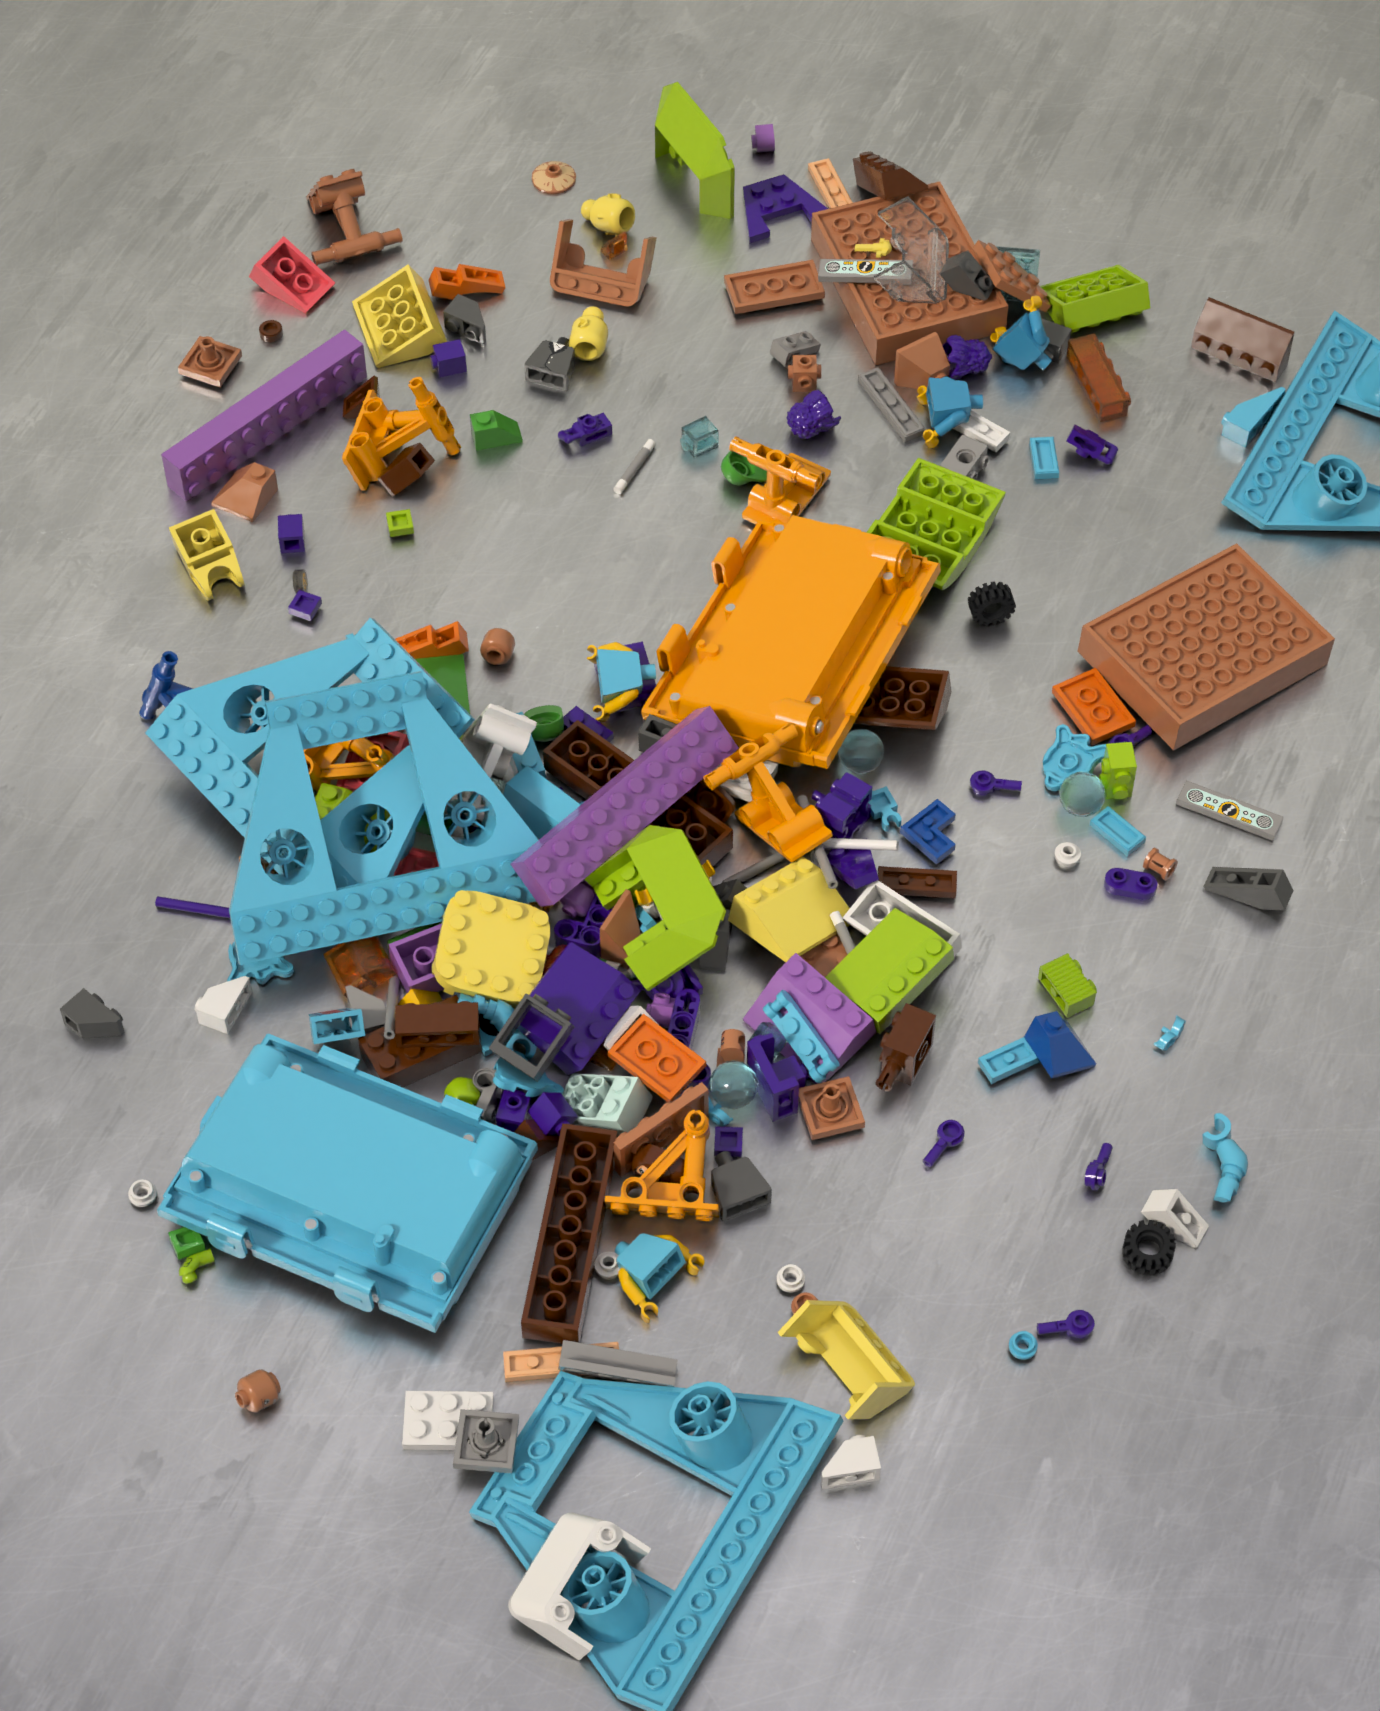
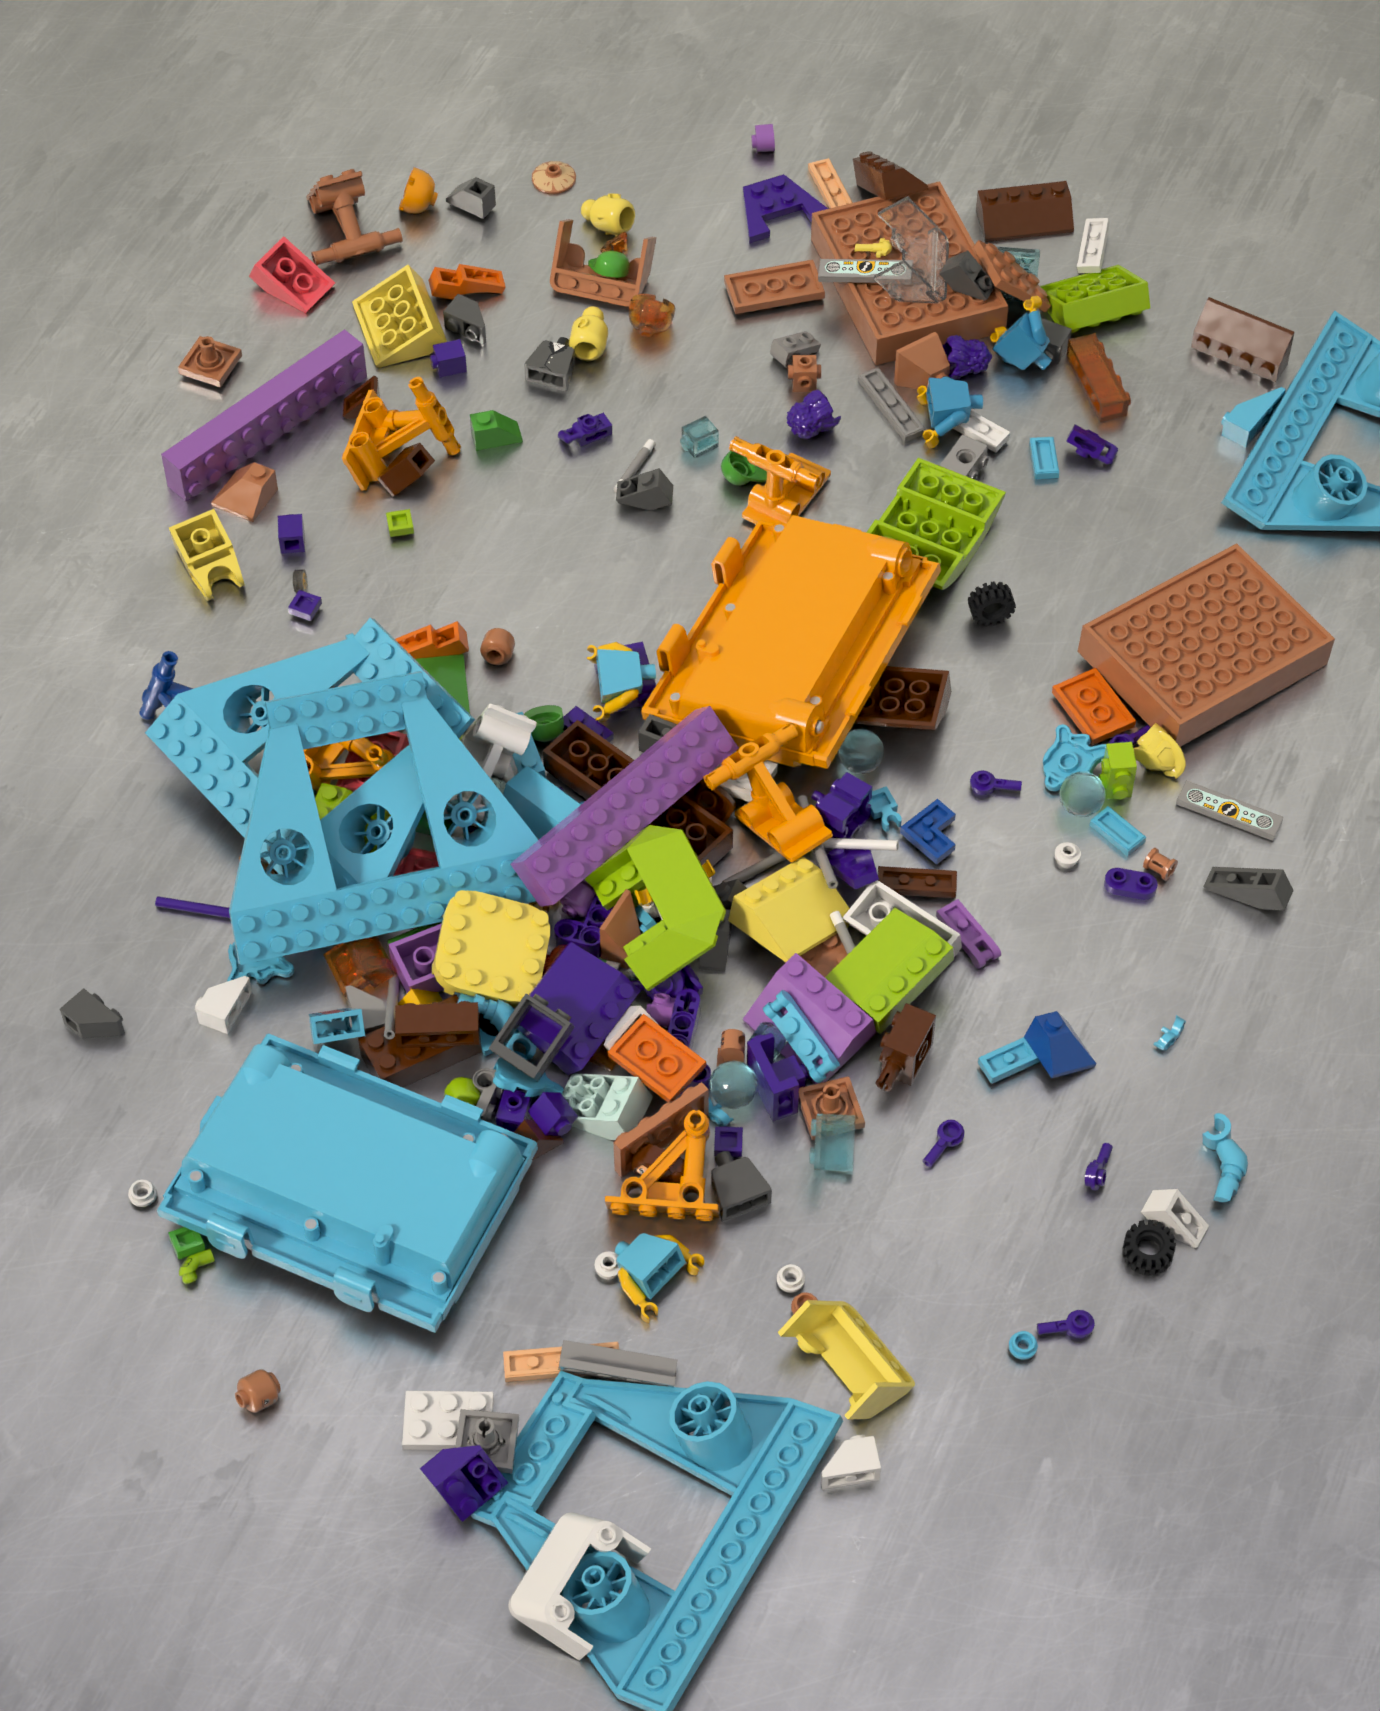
reddish brown tile [259,320,283,343] -> none
reddish brown brick [521,1123,618,1344] -> none
lime slope [655,82,735,219] -> none
lime brick [1038,953,1097,1018] -> none
none -> light orange cylinder [398,167,438,214]
none -> dark purple slope [420,1445,508,1522]
none -> dark grey slope [446,177,496,219]
none -> bright green cap [588,251,629,278]
none -> dark grey slope [616,468,674,510]
none -> clear orange cylinder [628,294,676,337]
none -> clear light blue bracket [809,1114,856,1171]
none -> medium lavender plate [936,899,1001,969]
none -> reddish brown slope [976,181,1074,242]
none -> white plate [1077,218,1110,273]
none -> light yellow helmet [1133,723,1186,779]

